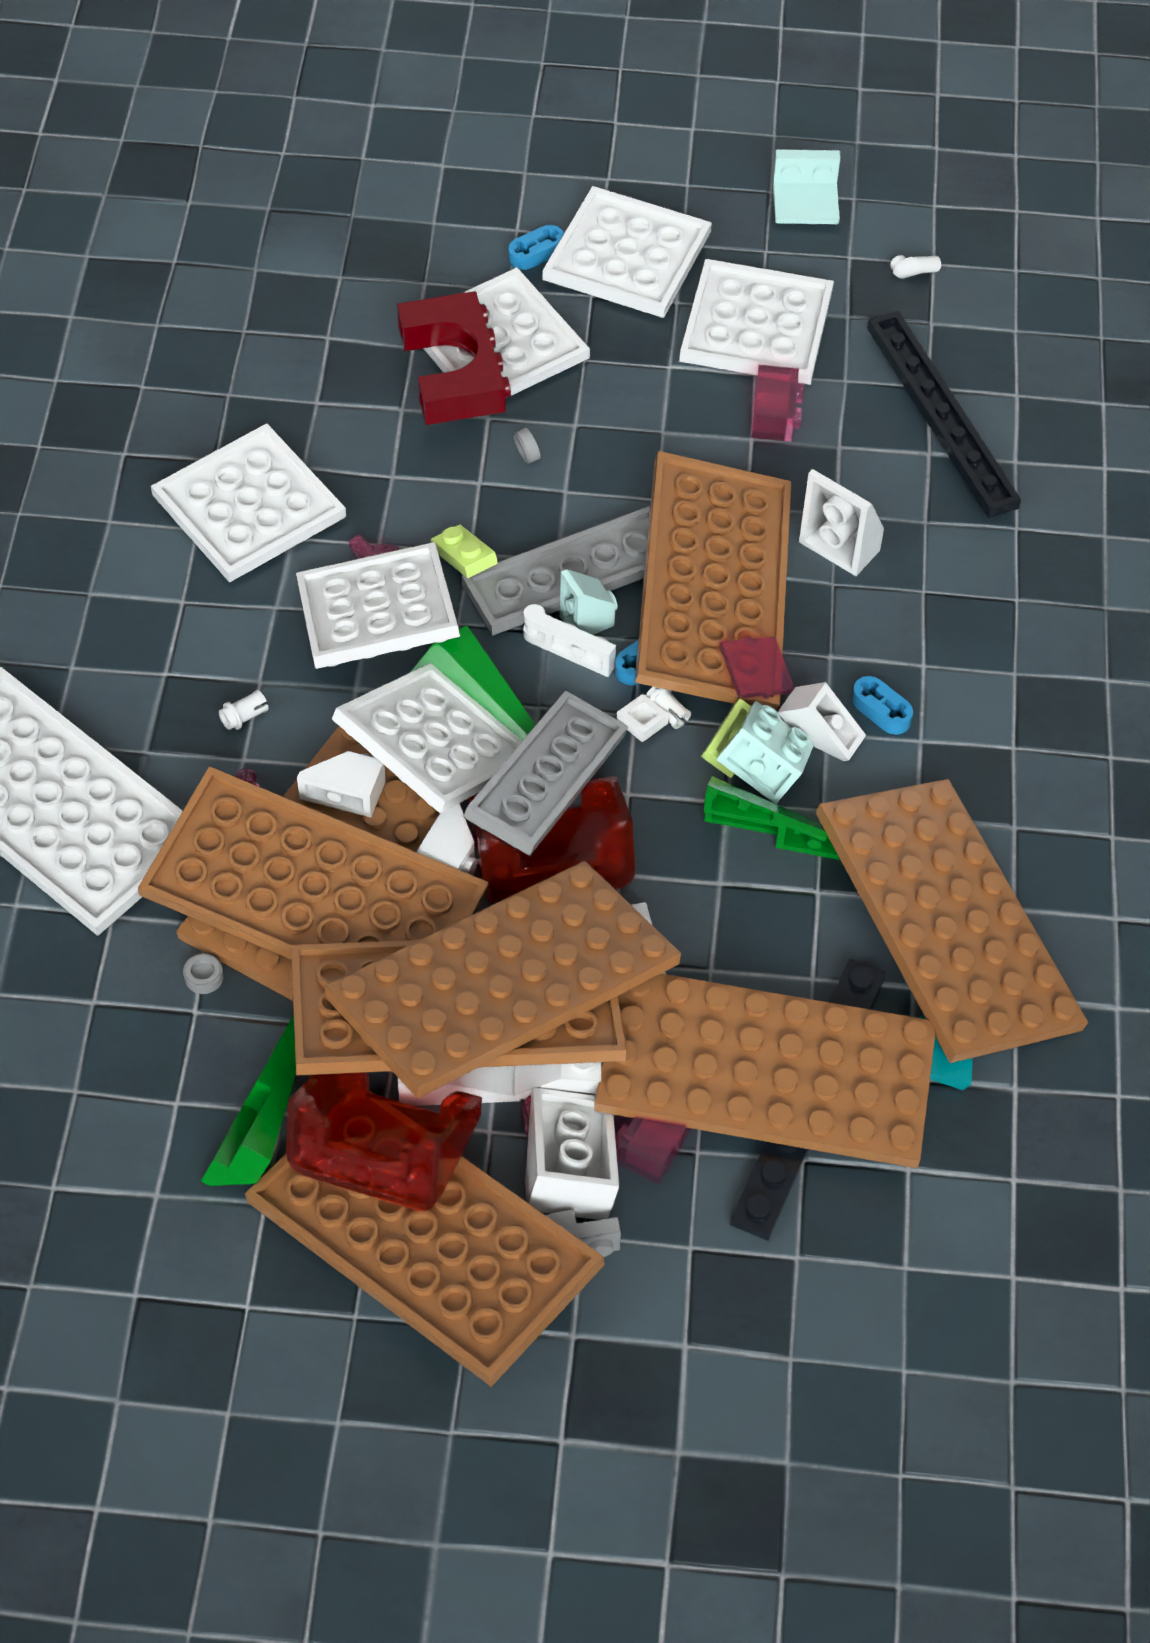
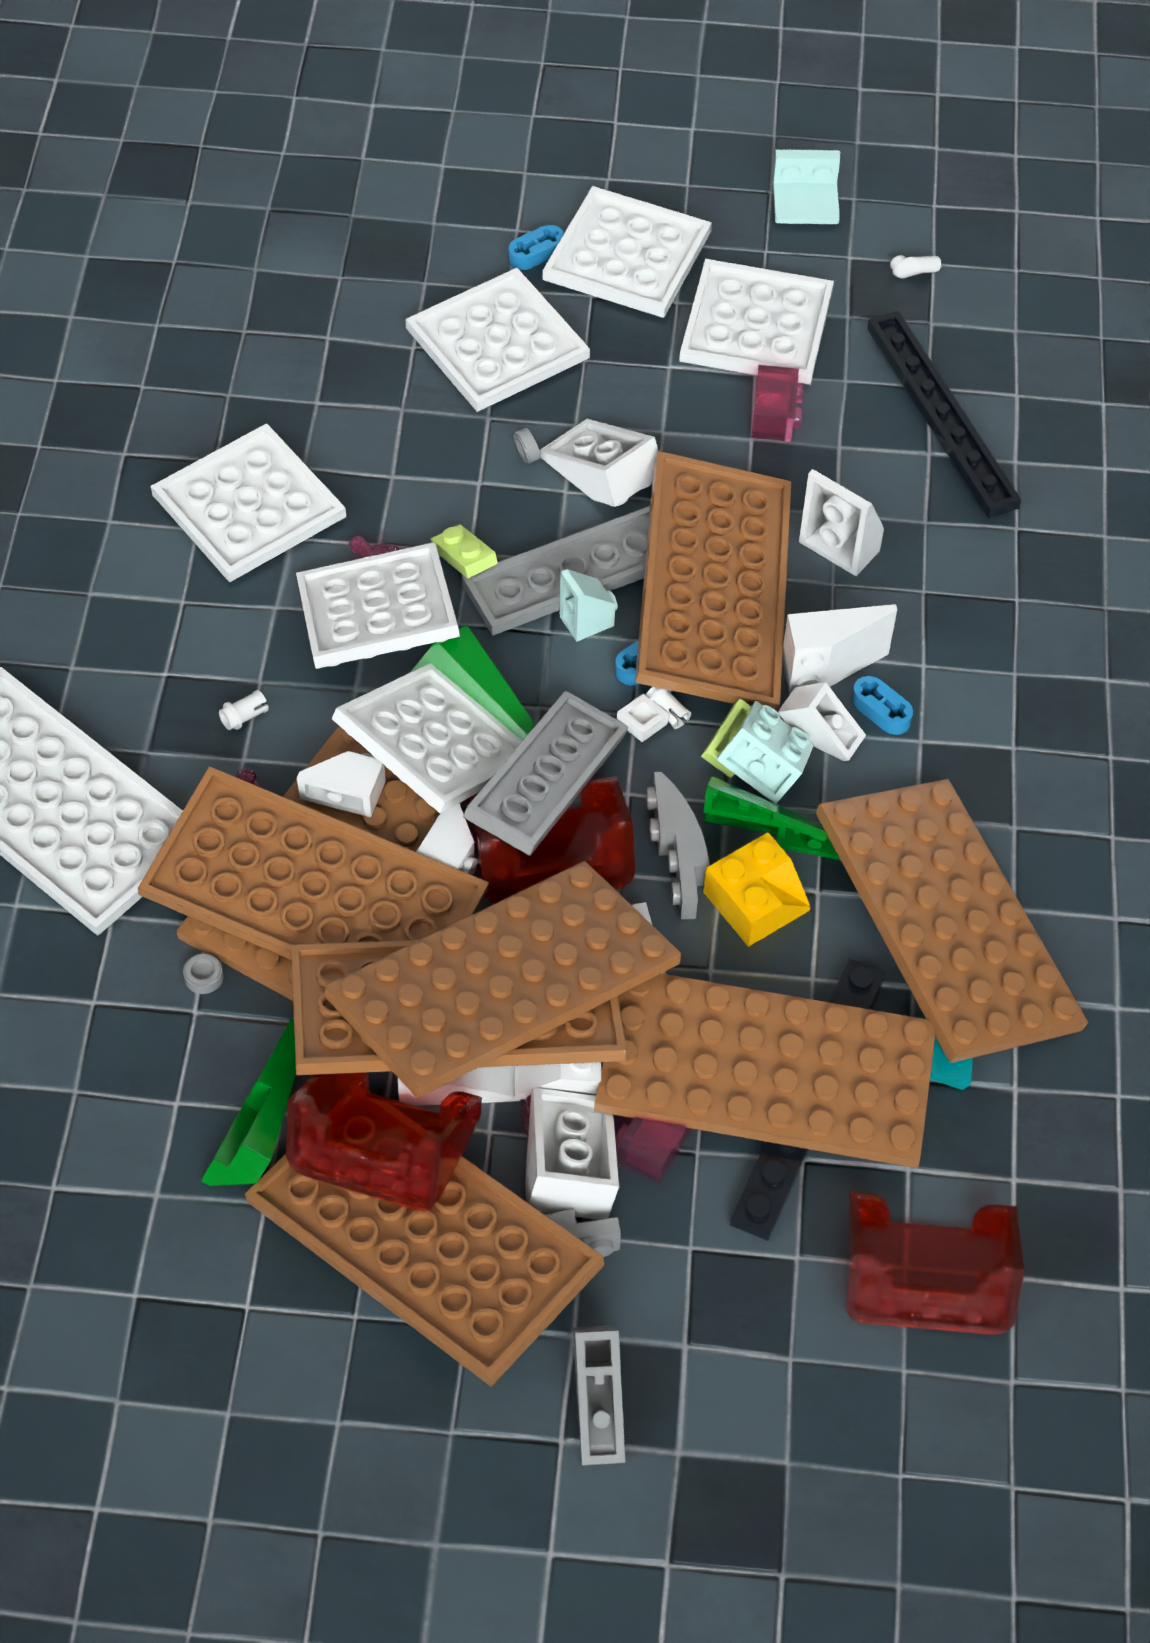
dark red arch [397,291,511,425] -> none
white plate [523,604,616,677] -> none
clear pink piece [719,636,795,699] -> none
none -> white slope [539,419,658,507]
none -> light grey slope [573,1325,625,1465]
none -> light grey slope [646,772,710,920]
none -> yellow slope [703,832,811,947]
none -> white slope [782,604,897,693]
none -> clear red windscreen [846,1192,1025,1335]

